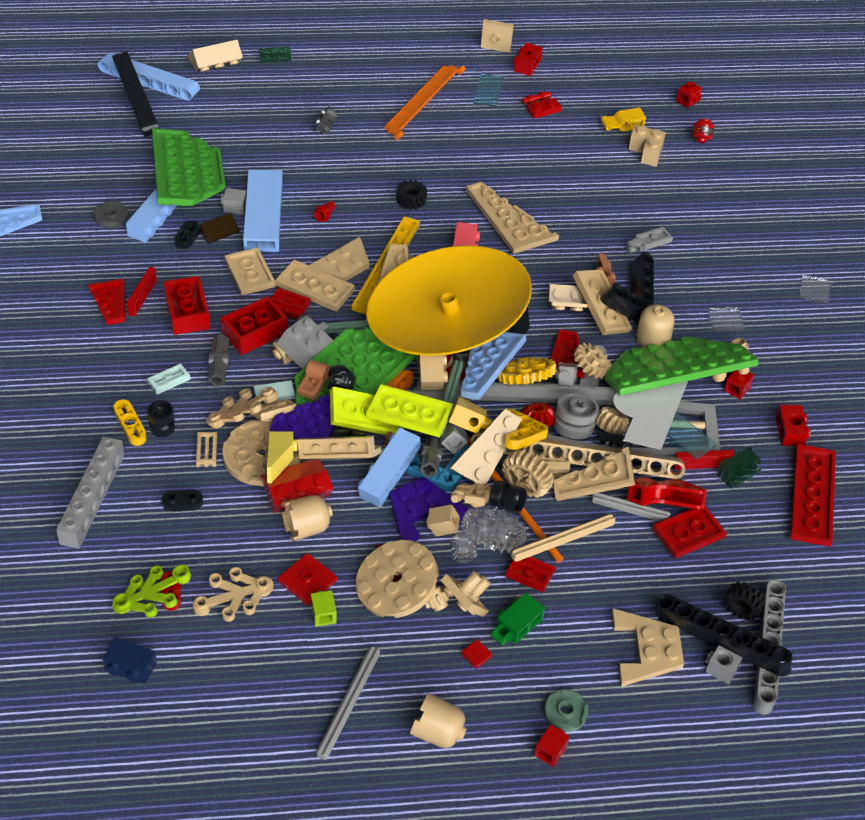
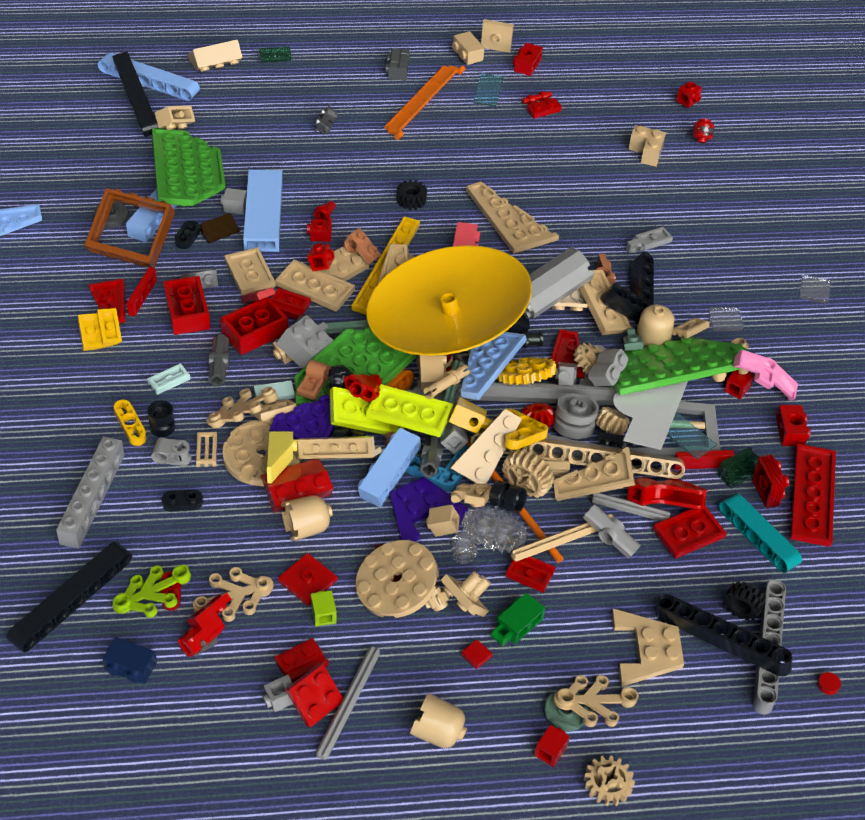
yellow piece [601,108,646,131] -> none
light grey brick [705,645,742,684] -> none
none -> black beam [7,542,132,652]
none -> yellow slope [78,308,122,351]
none -> dark orange window [84,188,175,268]
none -> light grey piece [151,438,192,466]
none -> tan brick [155,106,195,130]
none -> red plate [178,592,231,657]
none -> flat silver hinge [180,269,218,289]
none -> red tile [240,287,275,303]
none -> light grey brick [263,675,293,712]
none -> red plate [274,638,329,683]
none -> red plate [285,663,343,727]
none -> red brick [307,217,332,242]
none -> red brick [307,243,335,272]
none -> red rock [343,374,382,402]
none -> nougat plate [344,228,381,265]
none -> dark grey brick [386,48,410,81]
none -> tan pin [423,364,470,399]
none -> tan brick [452,31,484,65]
none -> pearl dark grey bush [522,330,544,348]
none -> light grey brick [523,246,594,319]
none -> tan plant [554,675,639,727]
none -> light grey piece [582,504,641,559]
none -> tan gear [584,755,635,806]
none -> light grey brick [588,349,628,386]
none -> sand green plate [623,328,643,351]
none -> tan tile [672,318,709,338]
none -> teal beam [719,493,802,573]
none -> bright pink plate [733,349,798,401]
none -> red brick [752,454,789,509]
none -> red tile [817,672,841,695]

